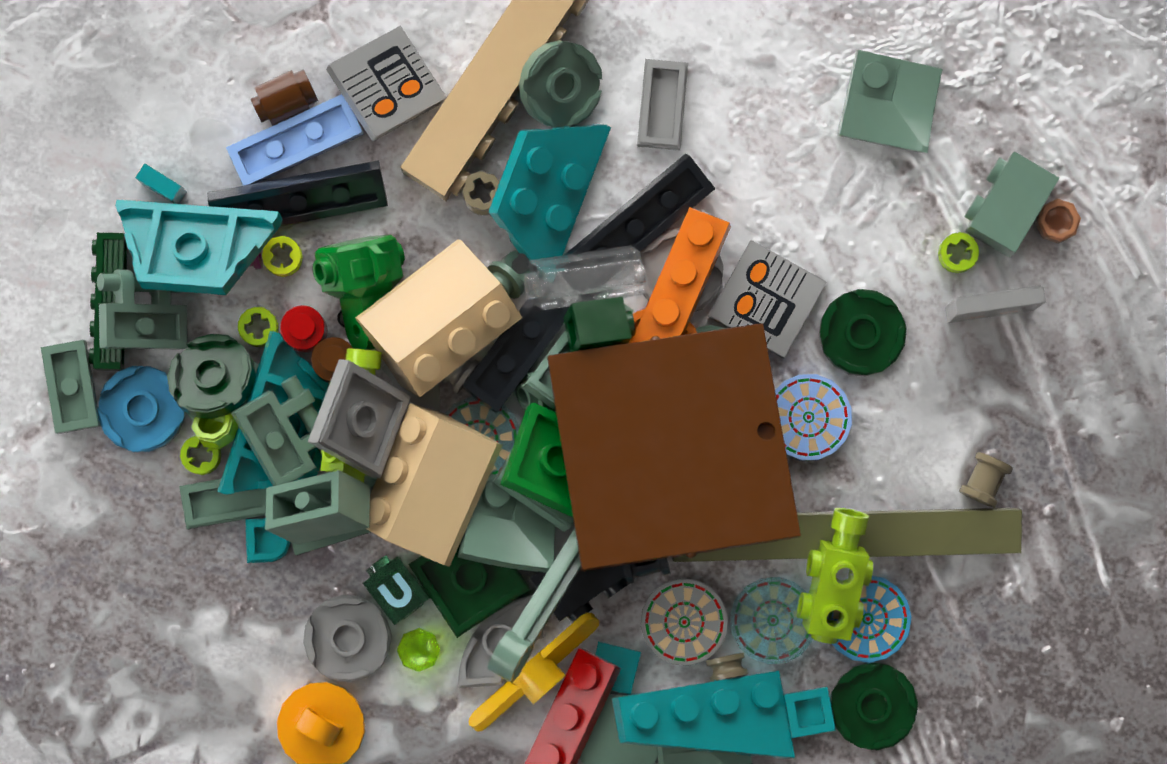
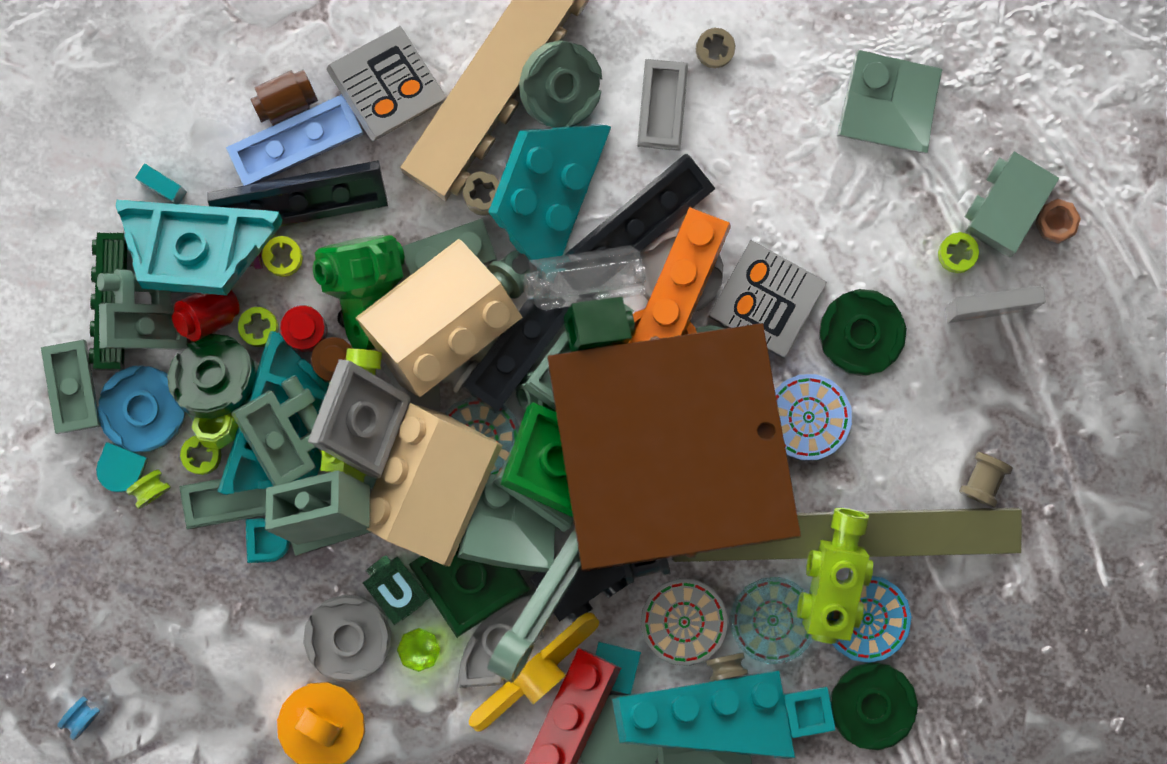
none -> dark azure bush [57,696,100,740]
none -> teal tile [96,442,149,493]
none -> lime bush [126,469,171,509]
none -> red brick [172,290,240,341]
none -> sand green plate [402,218,497,275]
none -> dark tan bush [695,28,736,68]

